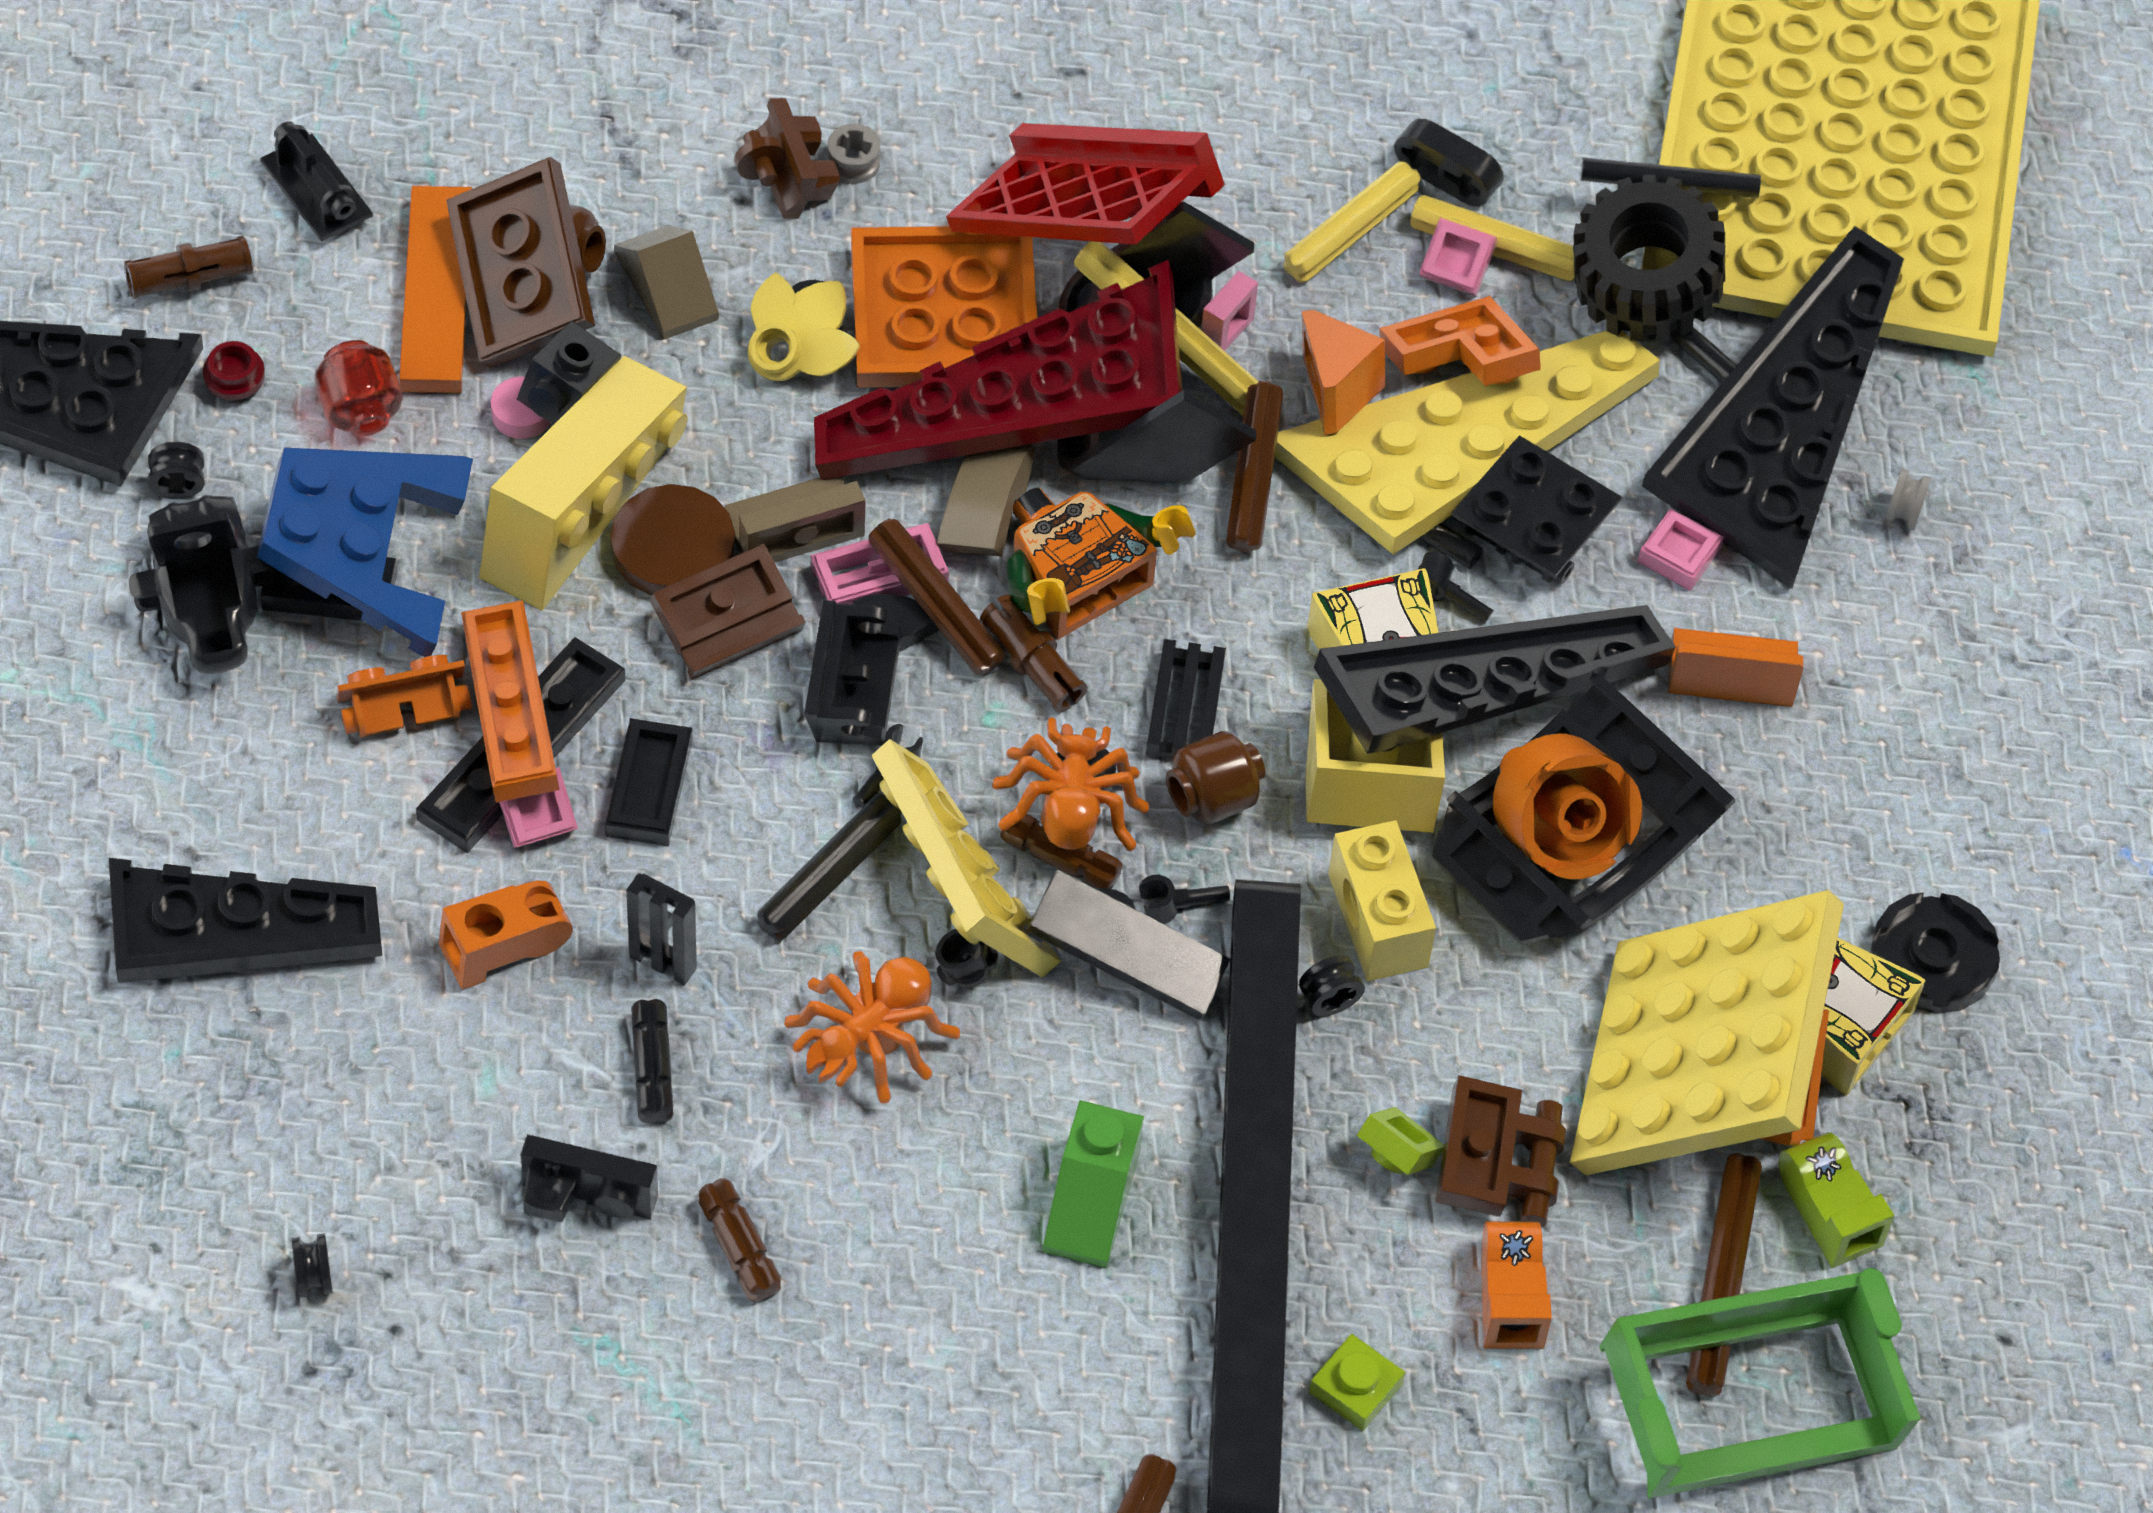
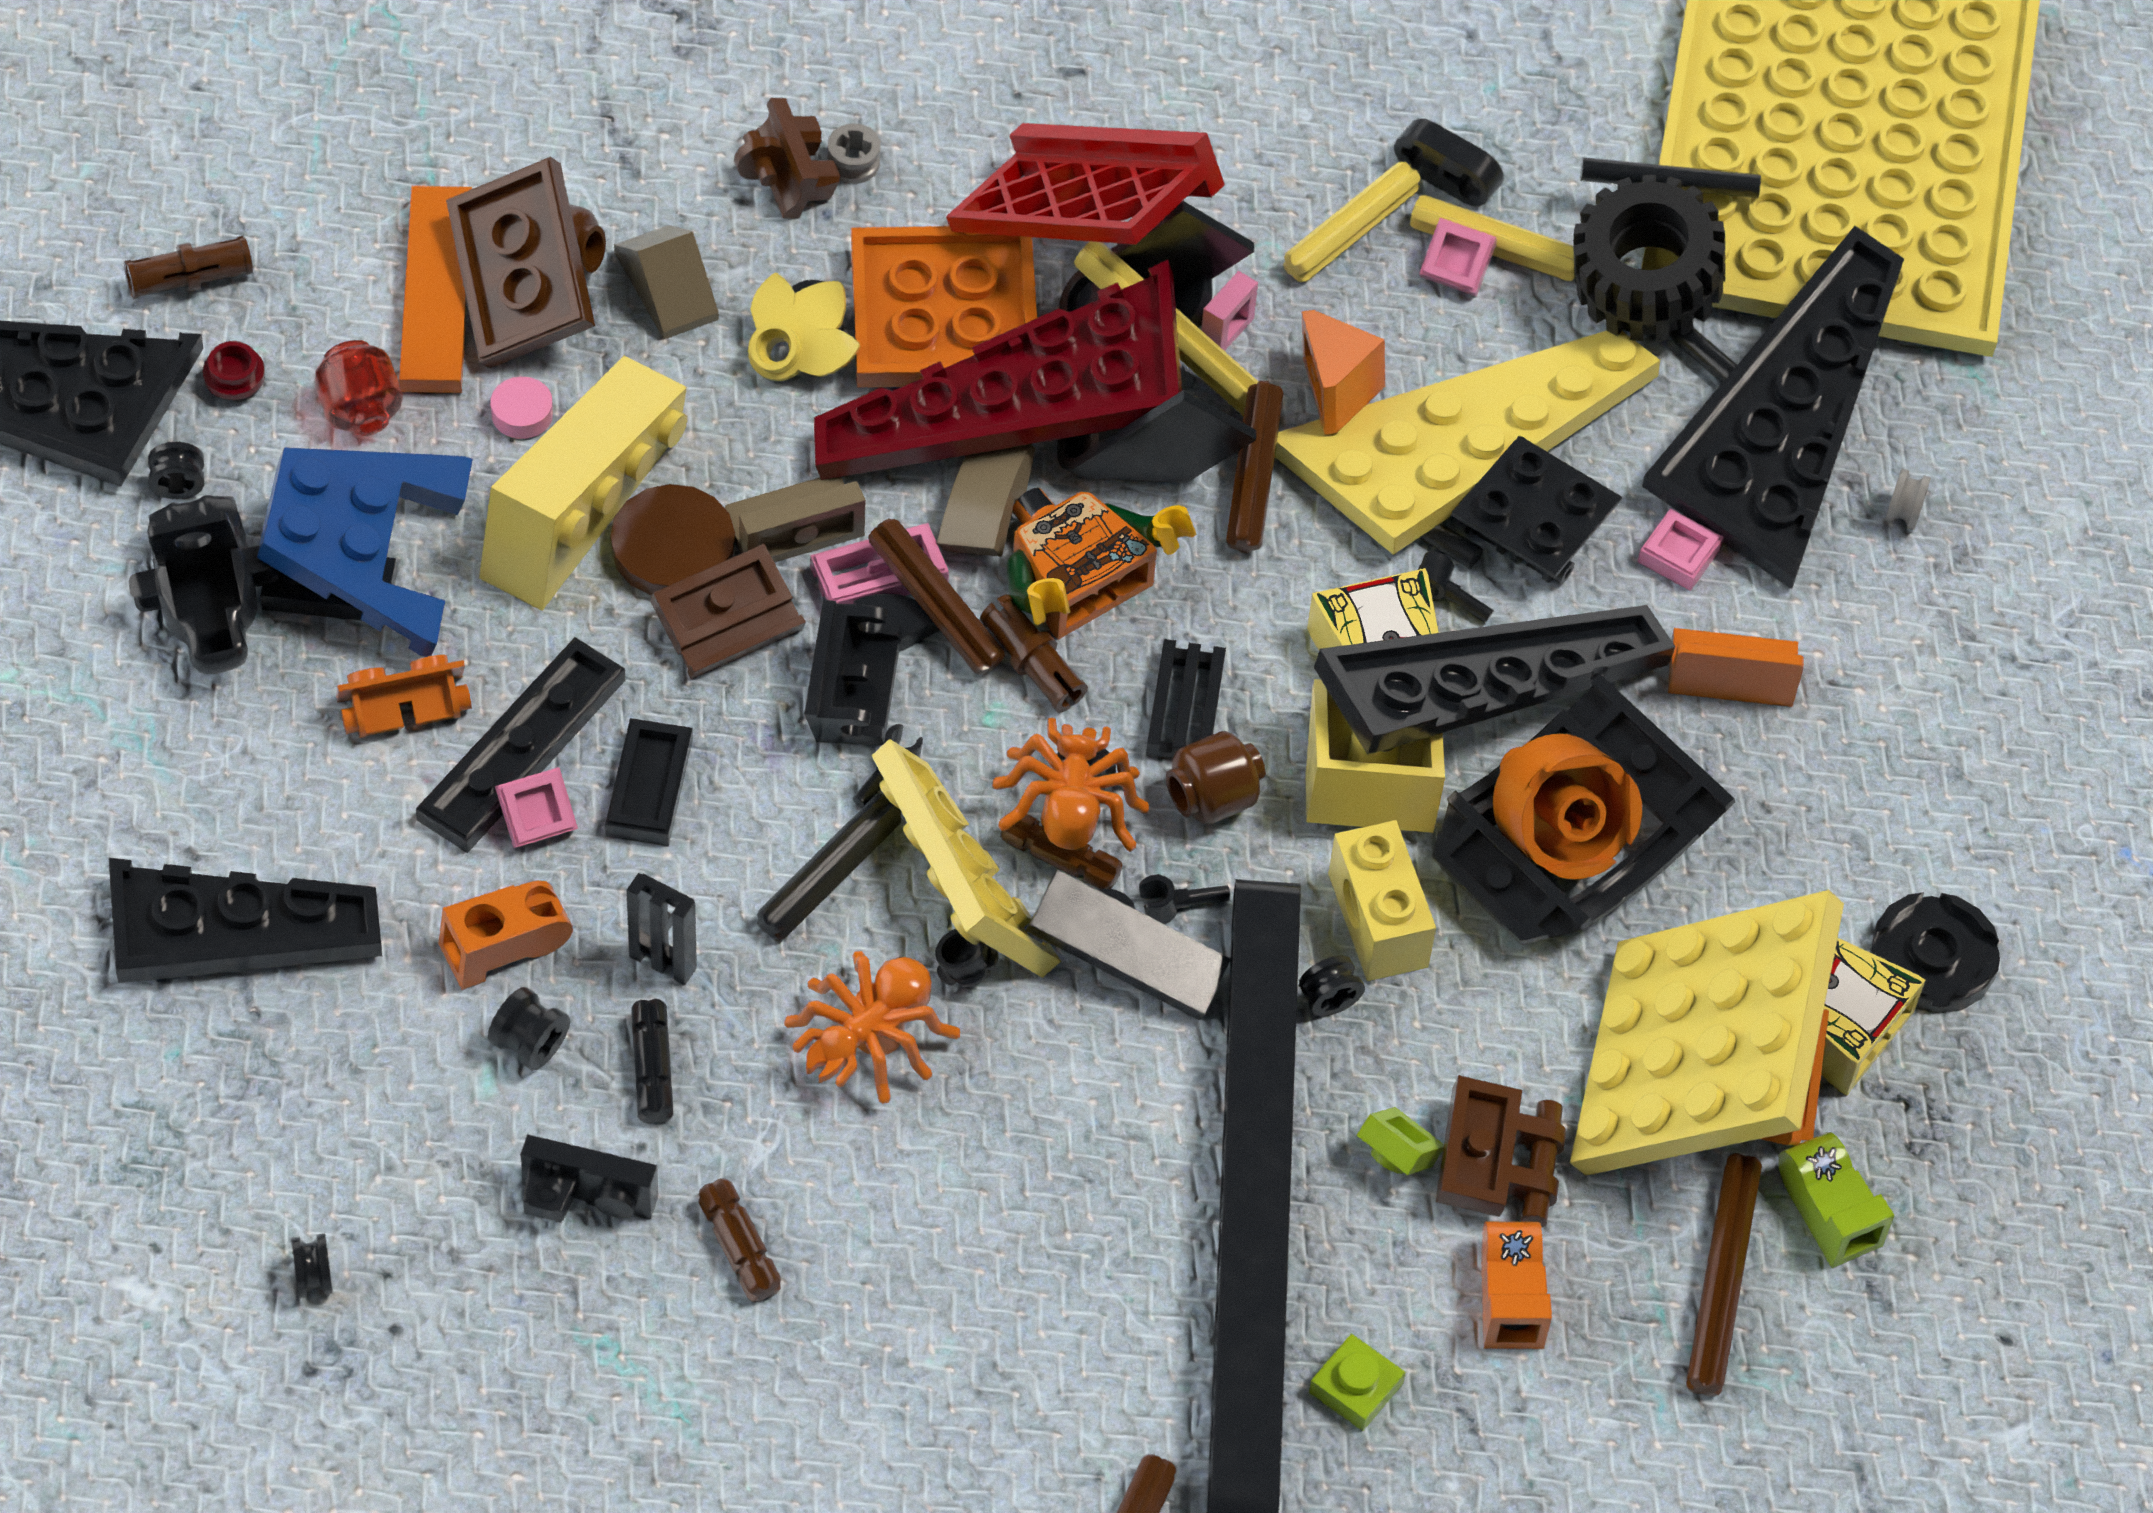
black hinge [260,121,373,242] -> none
orange tile [461,600,560,803] -> none
black brick [517,321,621,425] -> none
bright green slope [1042,1100,1144,1268] -> none
orange plate [1379,296,1541,386] -> none
bright green piece [1599,1268,1921,1499] -> none
none -> black wheel [488,987,570,1070]

